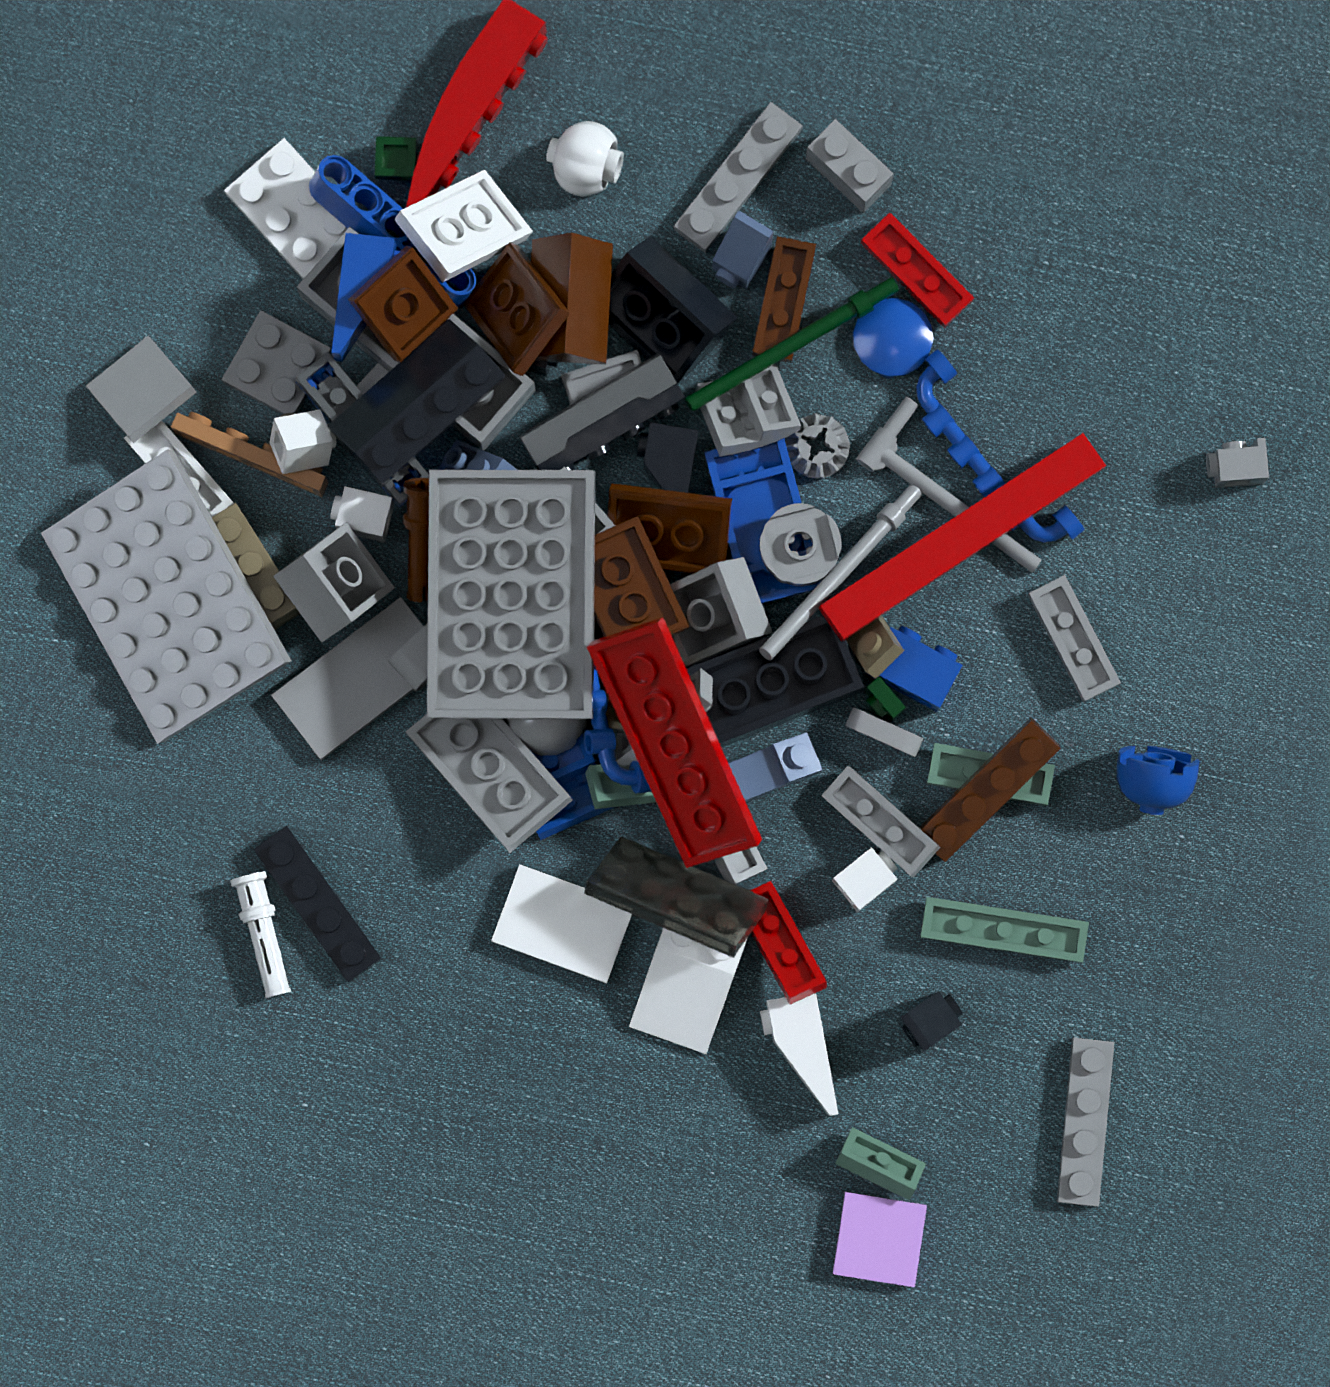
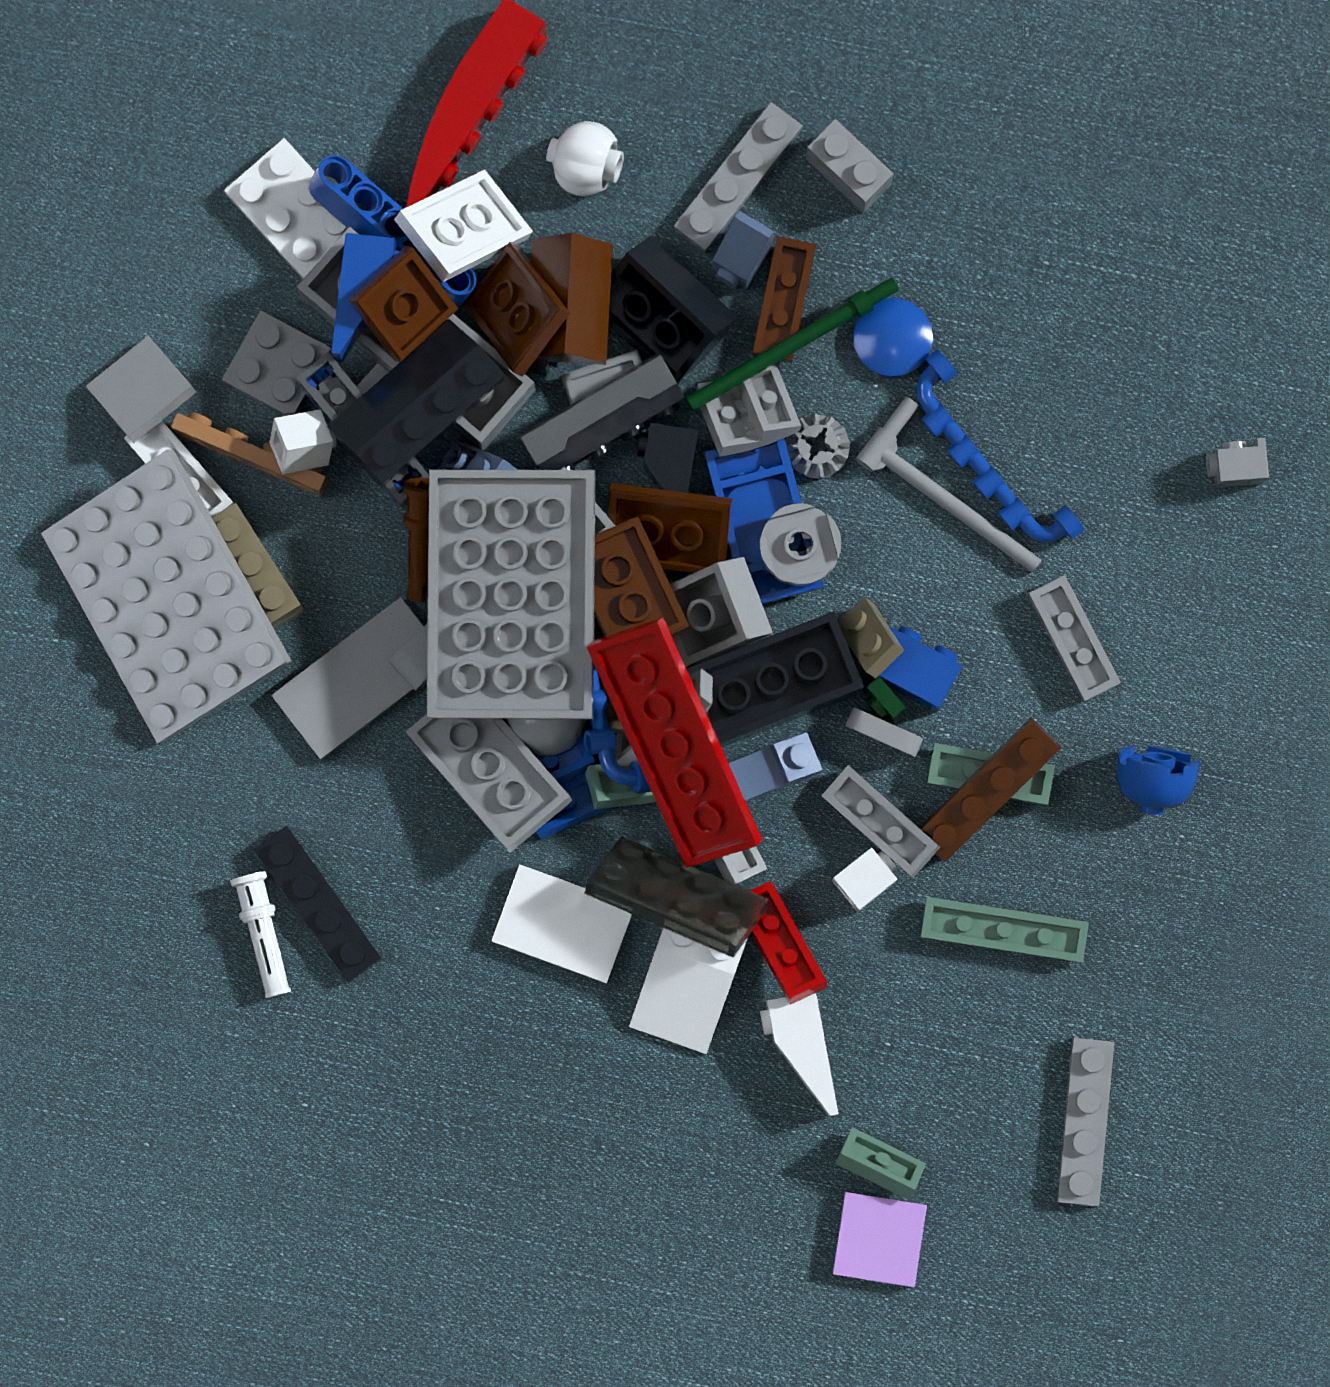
light grey brick [273,522,395,642] -> none
white brick [330,486,394,543] -> none
dark green plate [375,136,417,180] -> none
light grey bar [759,484,922,660] -> none
red tile [818,433,1106,642] -> none
red plate [861,213,974,328] -> none
black slope [896,991,963,1054] -> none

